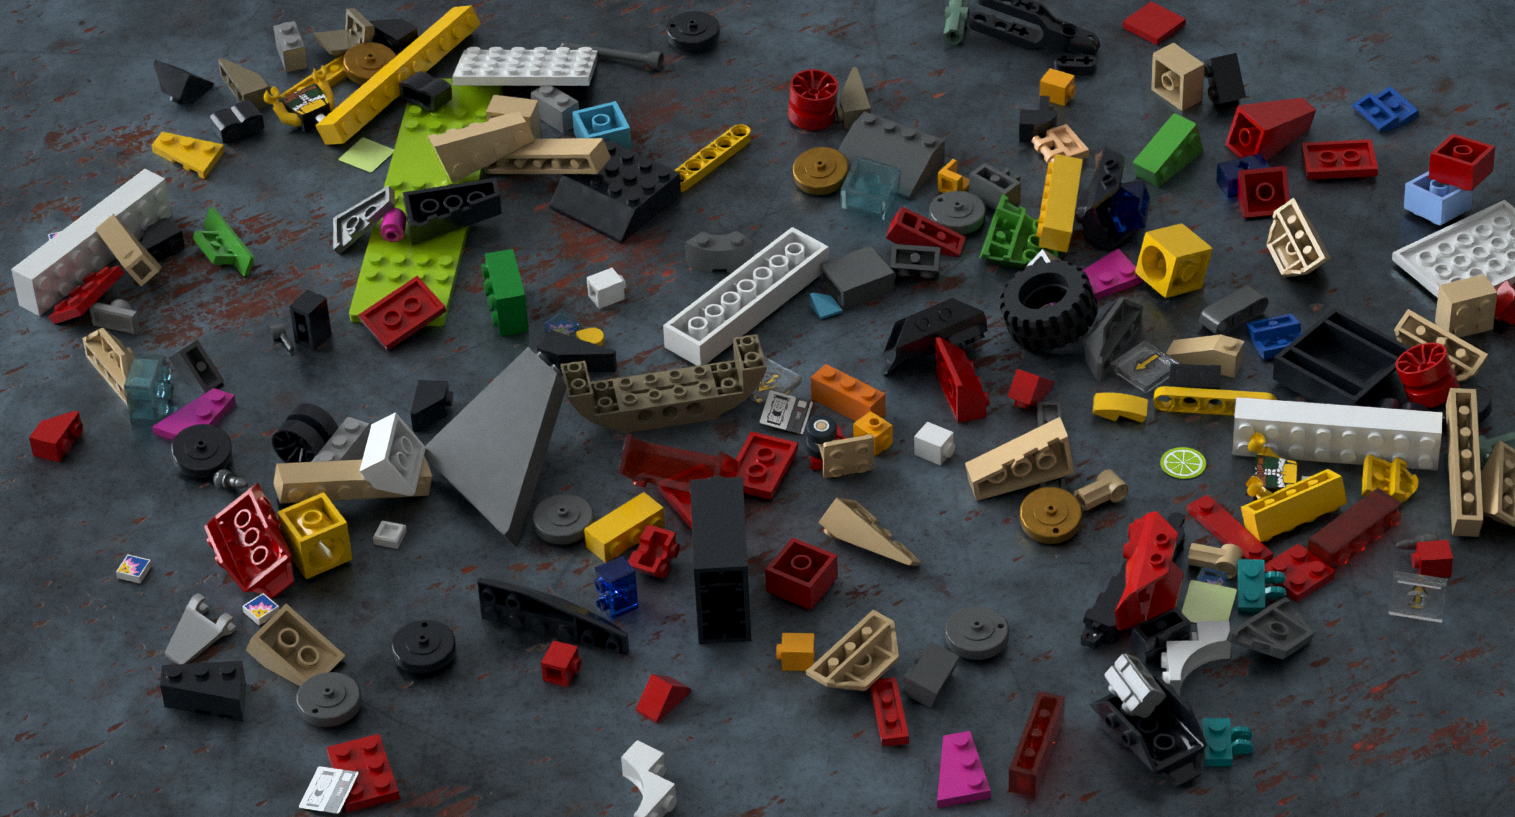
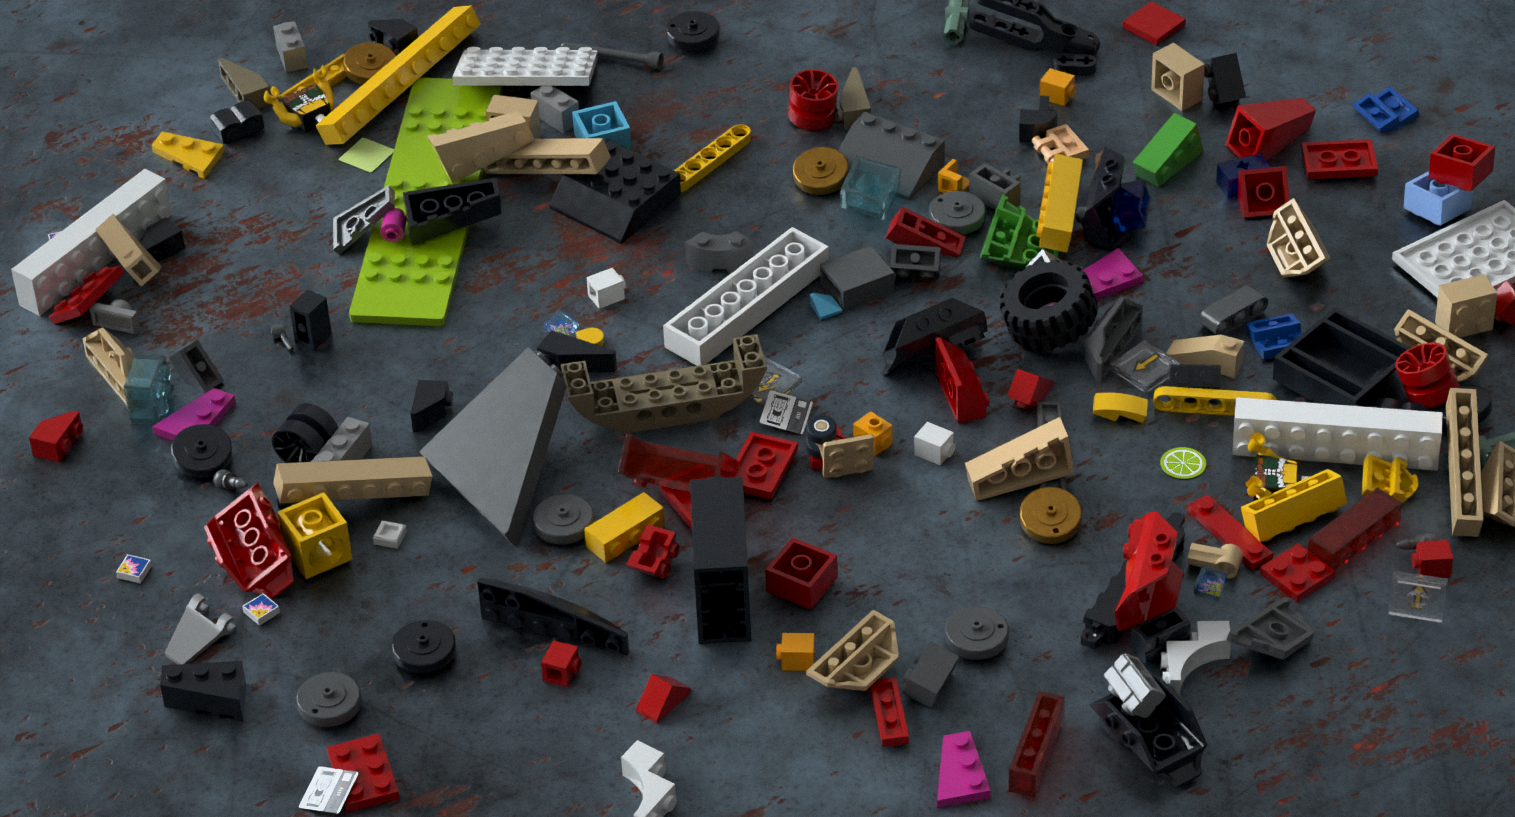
black slope [154,60,214,105] -> none
bright green bracket [193,208,255,276] -> none
tan slope [246,604,346,686] -> none
dark tan bracket [314,8,375,56] -> none
red plate [358,275,447,351] -> none
white slope [360,412,426,496] -> none
black brick [399,71,452,111] -> none
green brick [481,249,529,336] -> none
clear blue brick [594,556,638,620] -> none
orange brick [811,364,886,422] -> none
tan wedge [818,498,922,566] -> none
tan piece [1074,469,1129,511] -> none
yellow brick [1135,223,1213,298] -> none
yellowish green sticker [1182,580,1237,623] -> none
teal hinge [1202,718,1254,766] -> none
teal hinge [1237,559,1286,612] -> none

